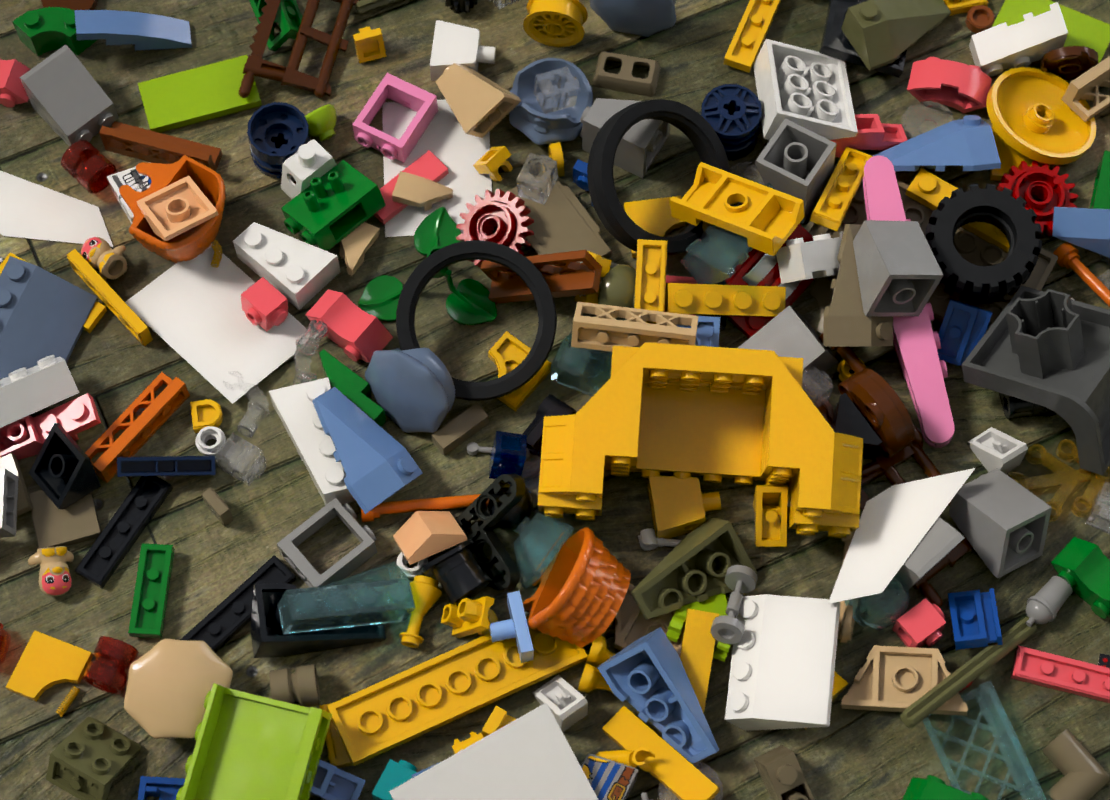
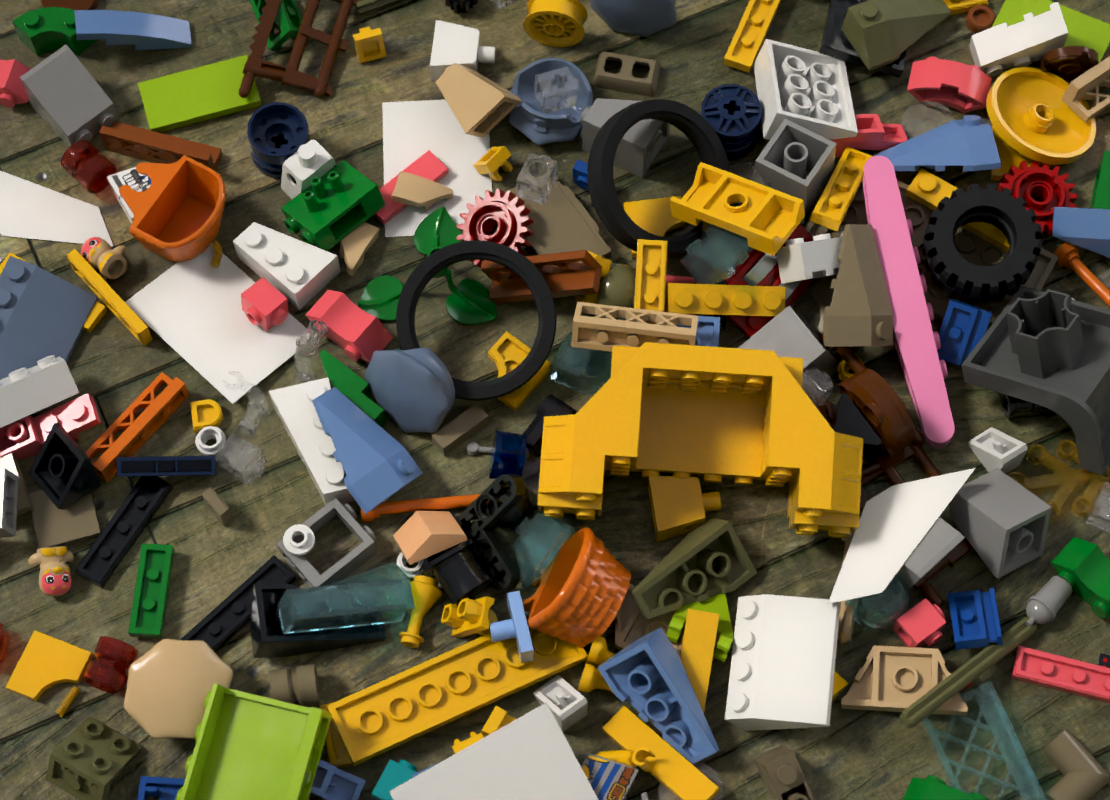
light nougat slope [136,175,218,241] -> none
lime brick [305,104,337,142] -> none
bright pink window [352,73,438,163] -> none
yellow tile [548,142,564,177] -> none
white hand [638,528,682,551] -> none
light grey wheel [710,565,758,644] -> none
yellow slope [753,485,788,547] -> none
light grey slope [853,220,943,316] -> none
none -> white plate [283,524,315,556]

